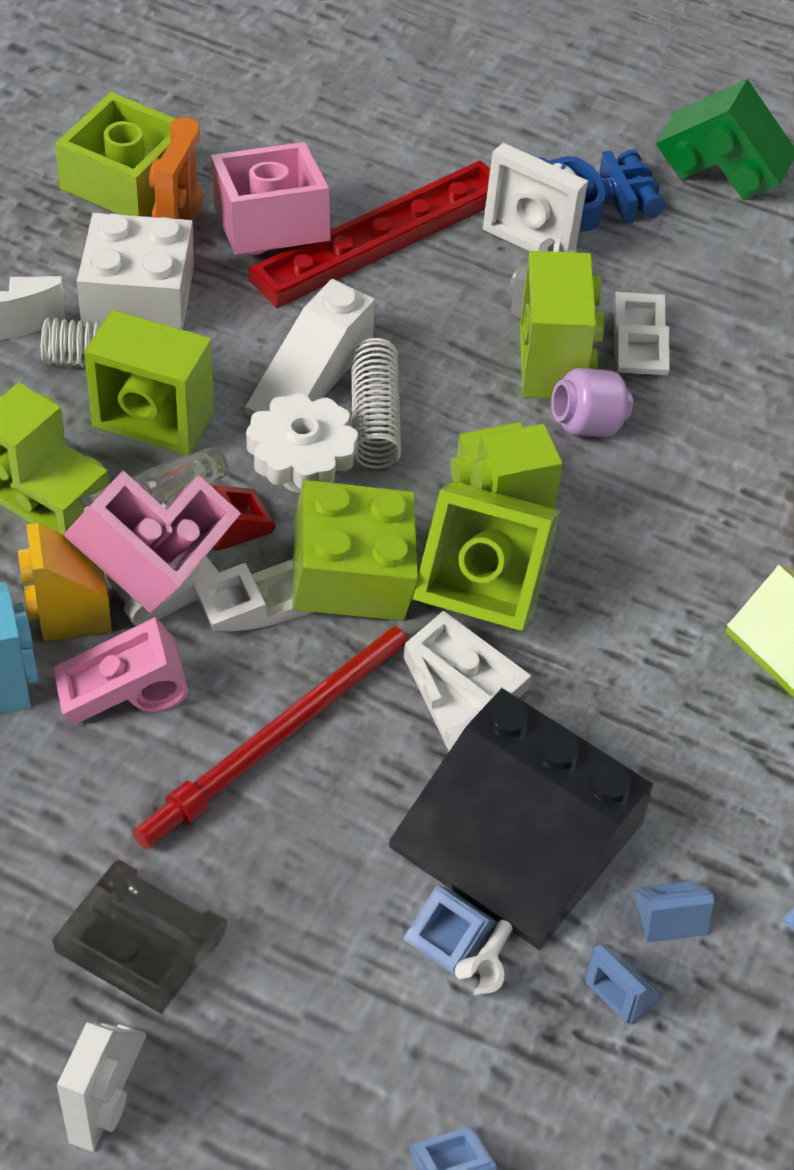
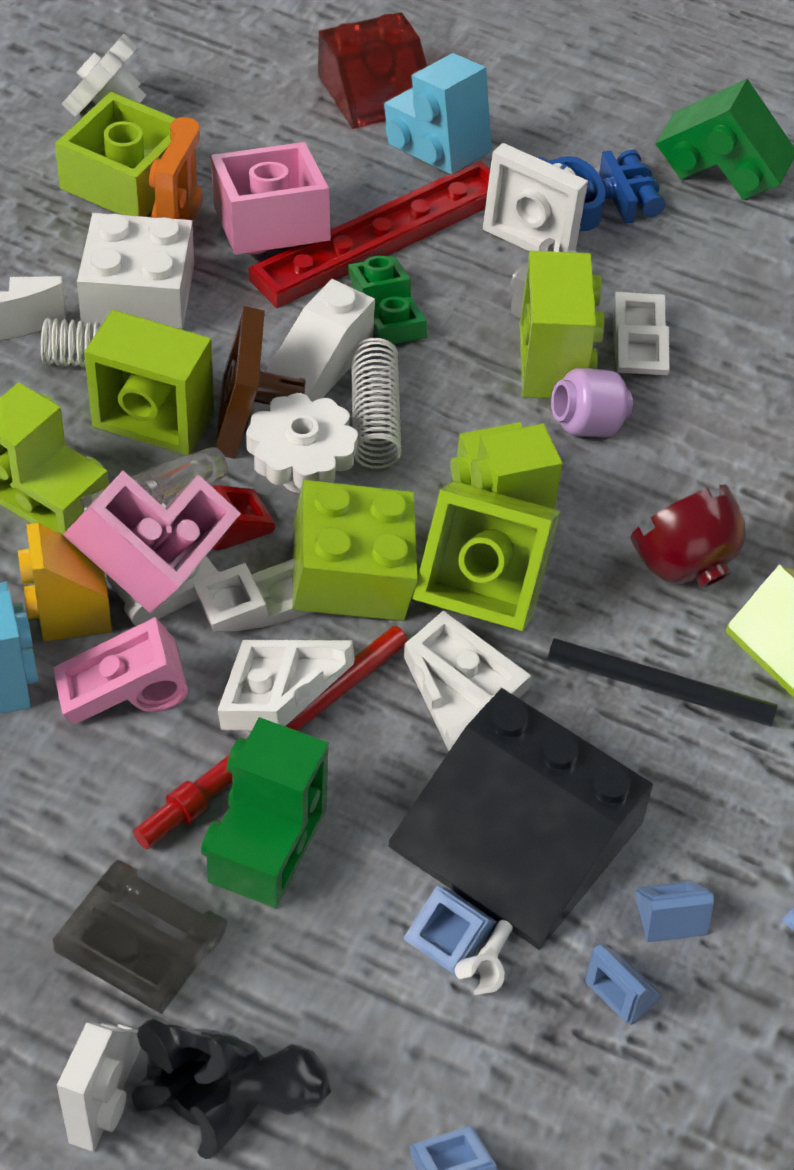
none -> white plant [61,34,147,117]
none -> black animal [132,1019,331,1159]
none -> green brick [201,717,329,909]
none -> reddish brown tile [214,306,306,459]
none -> white wing [218,640,355,732]
none -> clear red slope [318,12,427,129]
none -> green slope [348,256,427,347]
none -> medium azure brick [384,53,492,175]
none -> black bar [548,638,778,727]
none -> dark red cylinder [630,484,746,588]

